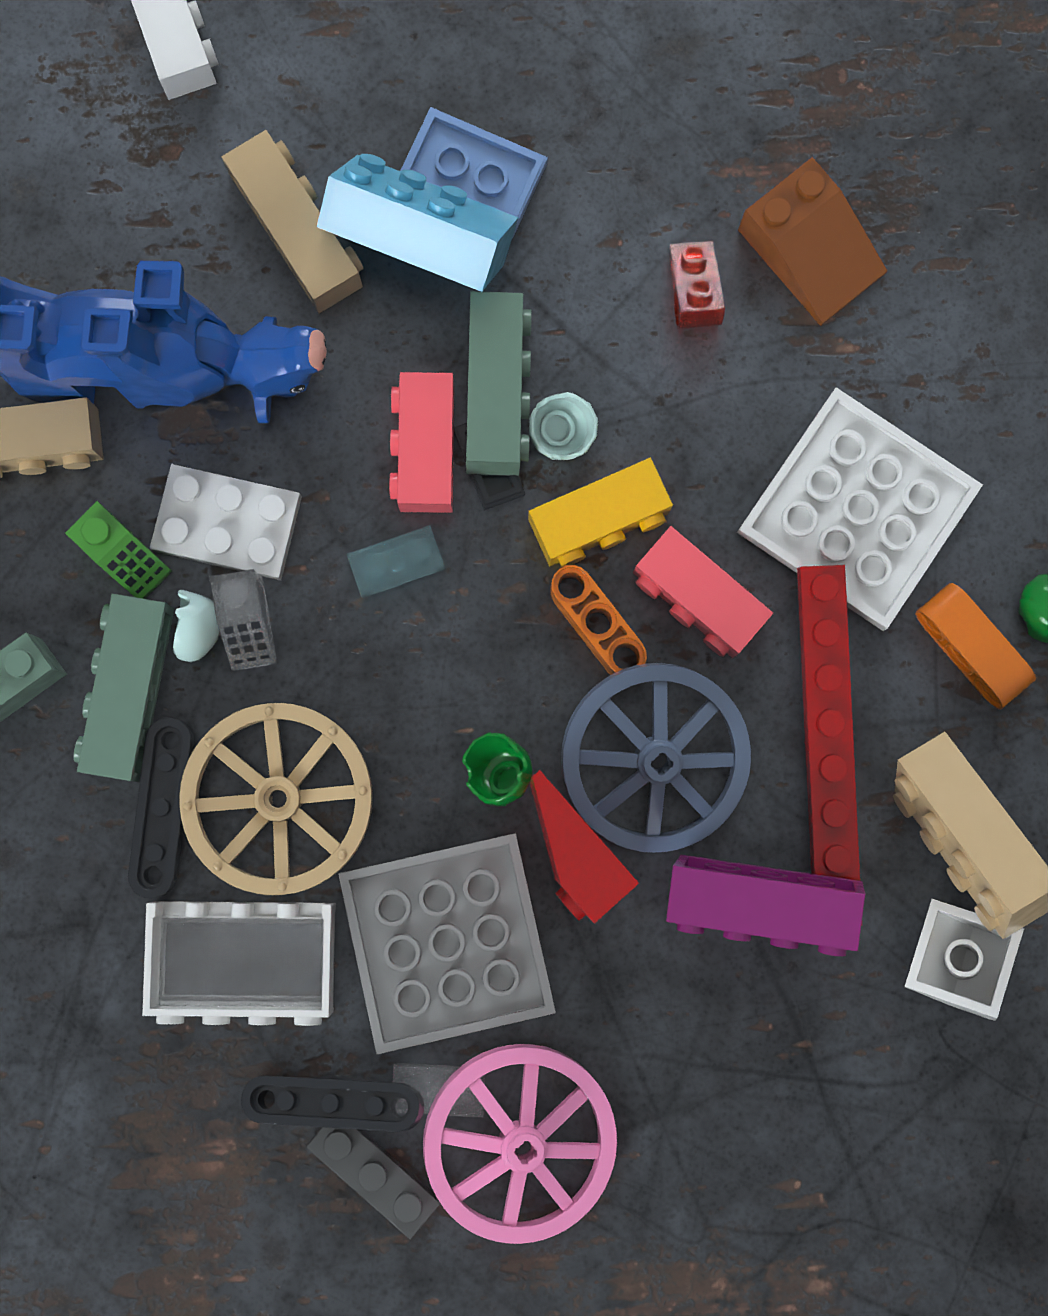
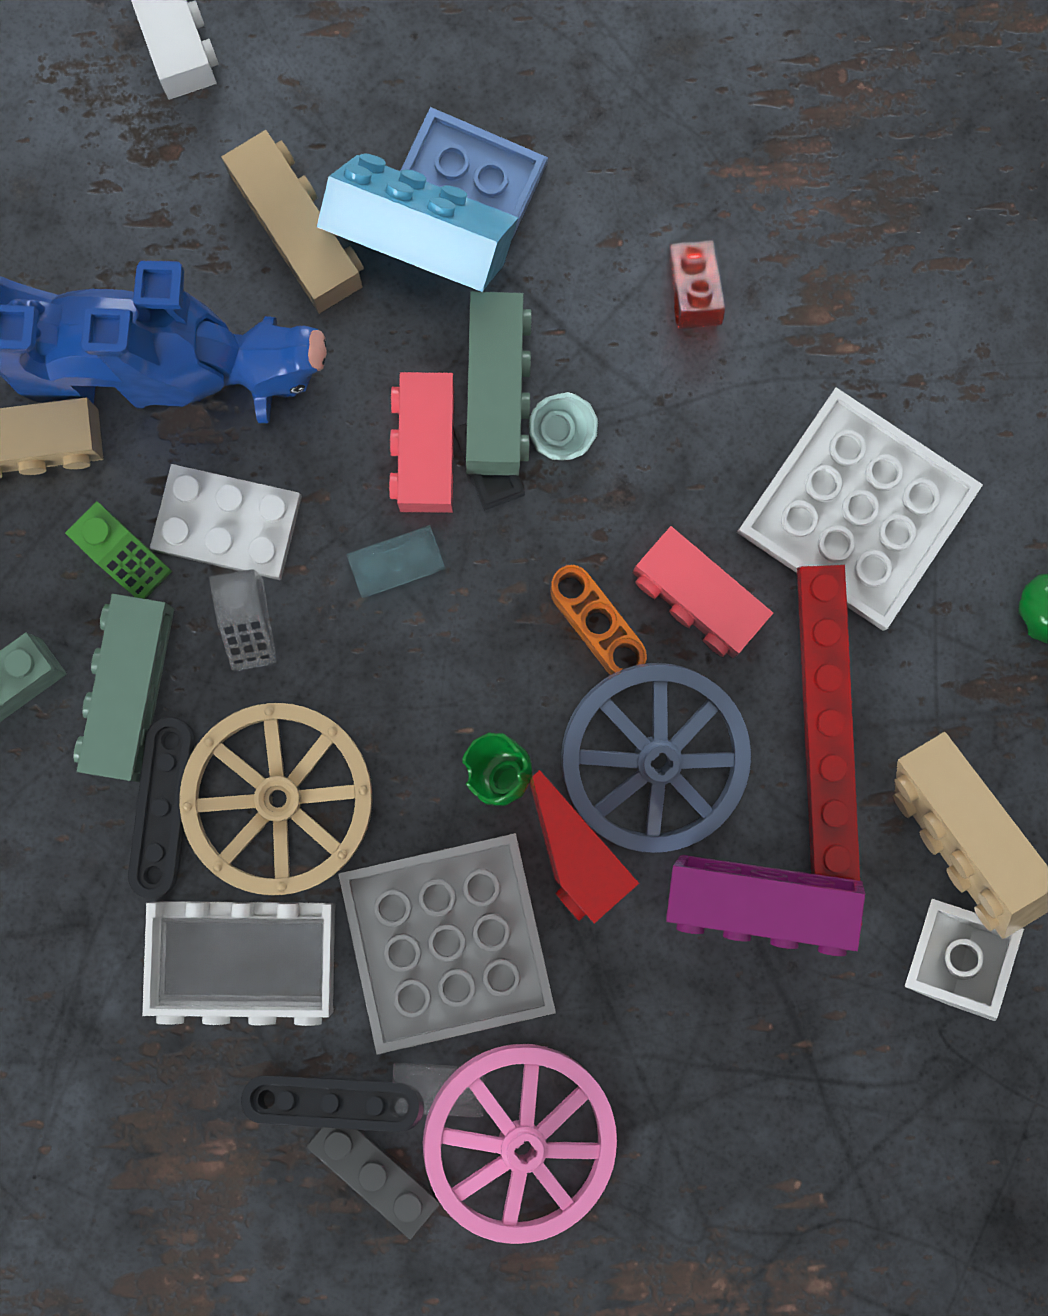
light aqua hair [173,590,221,662] -> none
yellow brick [528,457,673,567] -> none
dark orange slope [738,157,887,326] -> none
orange beam [915,583,1036,709] -> none

